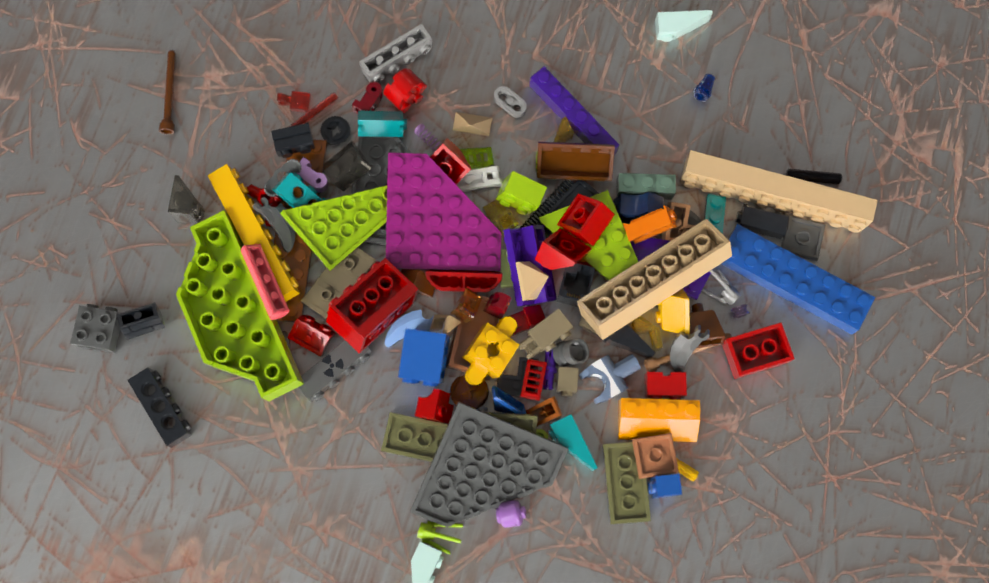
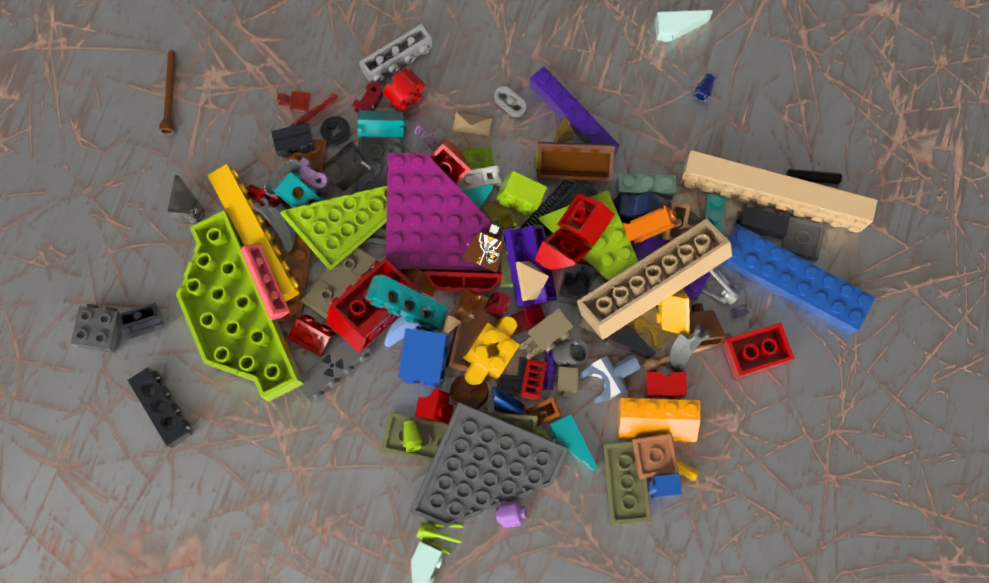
none -> teal brick [365,275,448,332]
none -> lime cone [403,421,423,452]
none -> teal slope [462,184,493,211]
none -> reddish brown torso [462,224,504,272]

